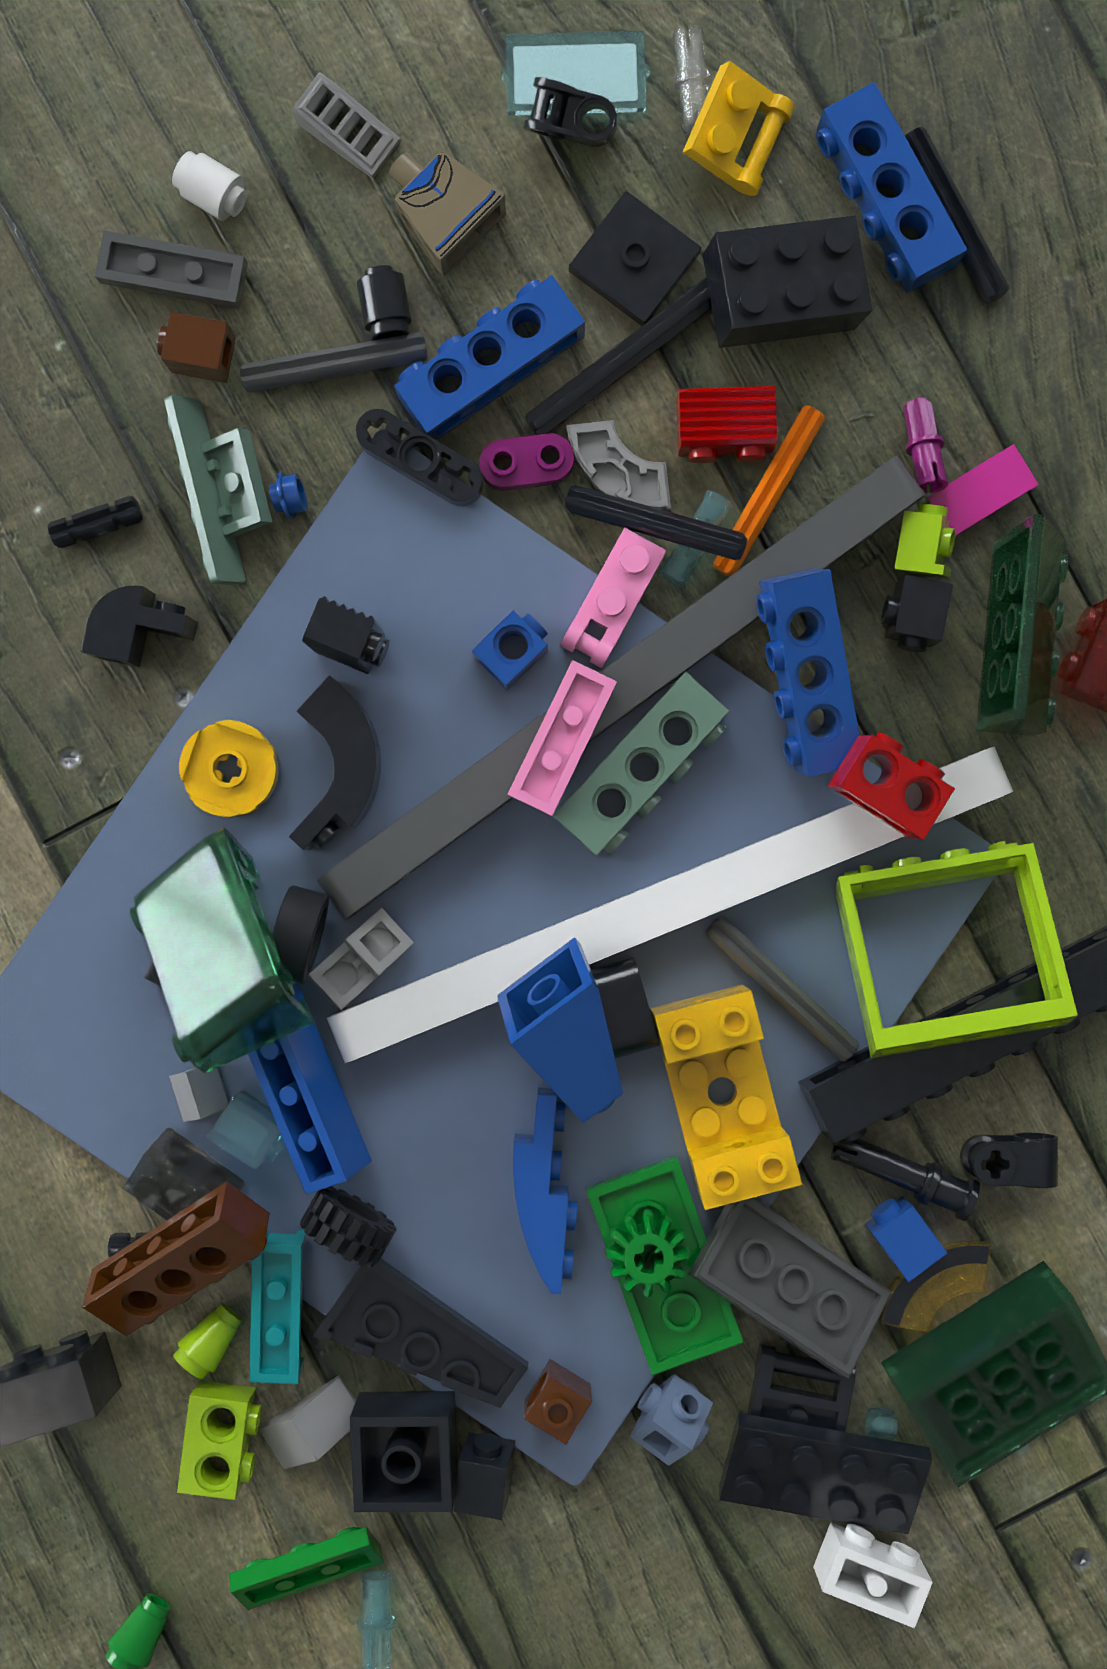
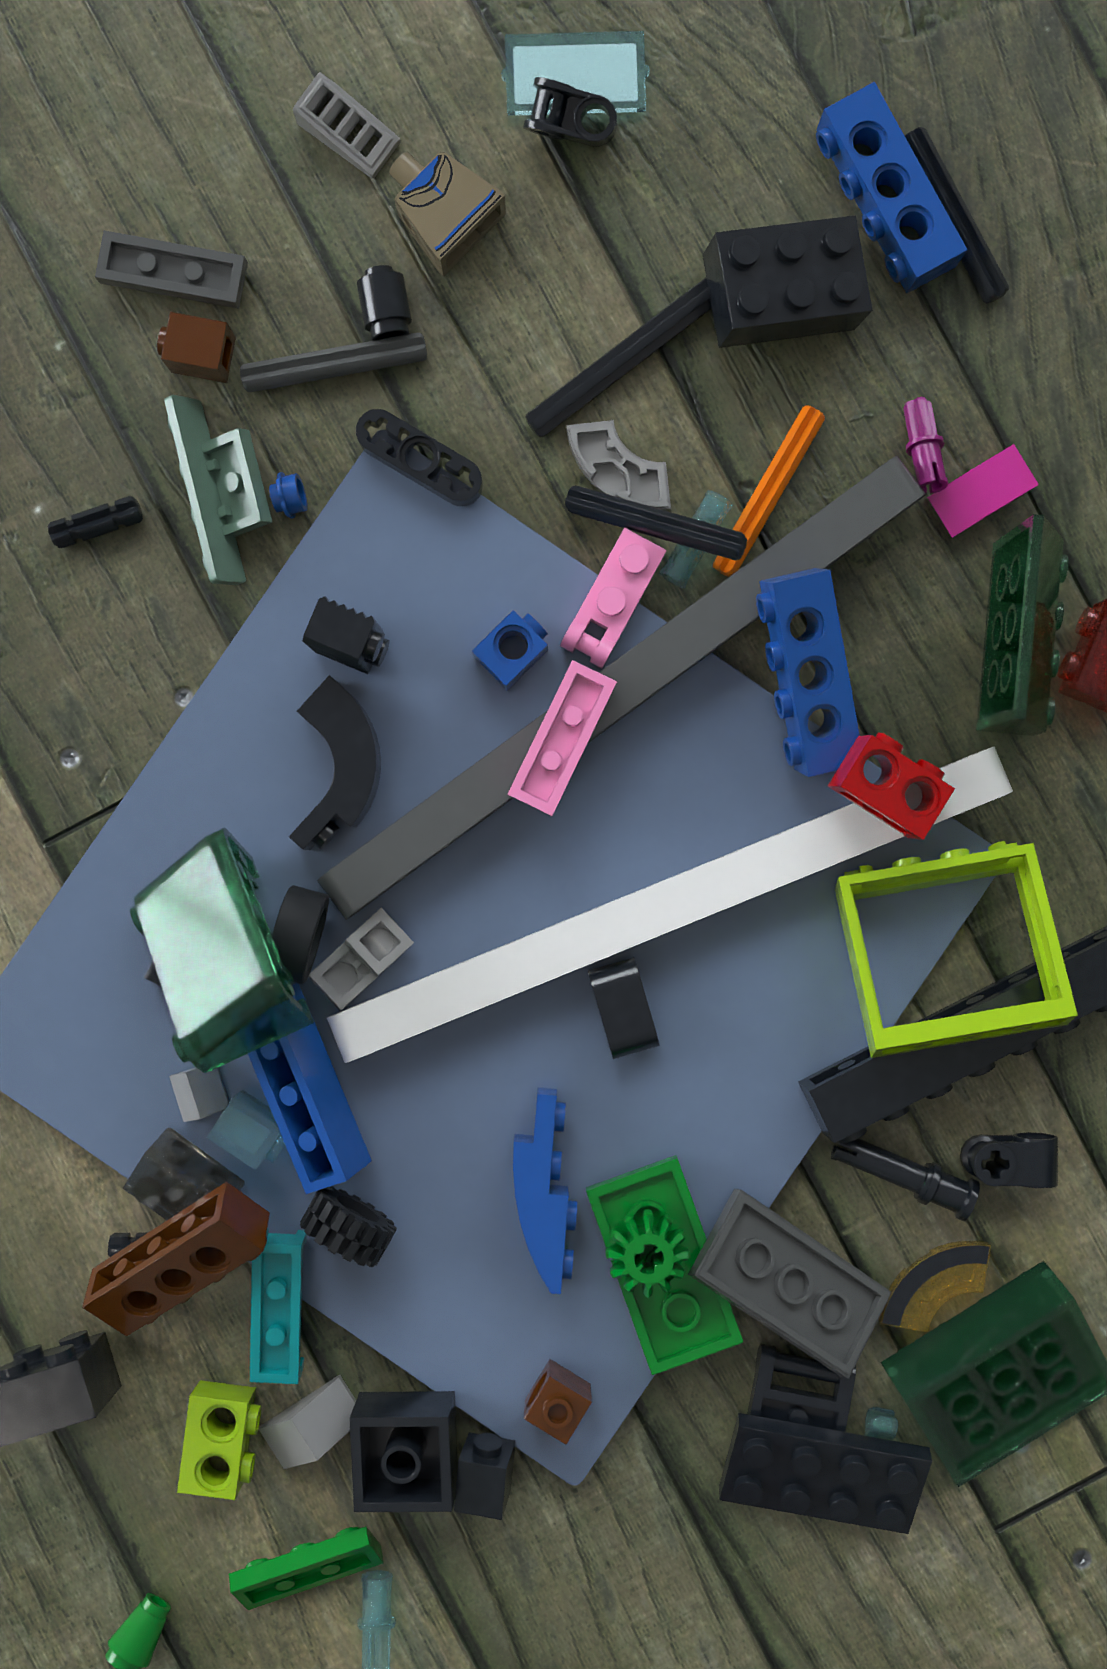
black brick [81,586,198,668] -> none
white brick [172,151,247,221] -> none
lime cone [173,1303,243,1379] -> none
yellow plate [179,720,279,817] -> none
black wing [313,1259,529,1408] -> none
blue brick [394,275,585,440] -> none
magenta plate [479,433,574,491] -> none
blue slope [497,937,623,1123] -> none
sand green brick [553,672,729,856] -> none
black plate [569,191,702,326] -> none
sand blue brick [630,1374,713,1466] -> none
yellow plate [650,984,802,1210] -> none
clear pin [673,25,712,134] -> none
red brick [676,386,777,463] -> none
yellow plate [682,61,795,196] -> none
dark grey axle [706,916,859,1062] -> none
white brick [813,1522,933,1628] -> none
blue brick [865,1196,947,1282] -> none
black brick [881,575,953,652] -> none
lime brick [894,504,955,579] -> none

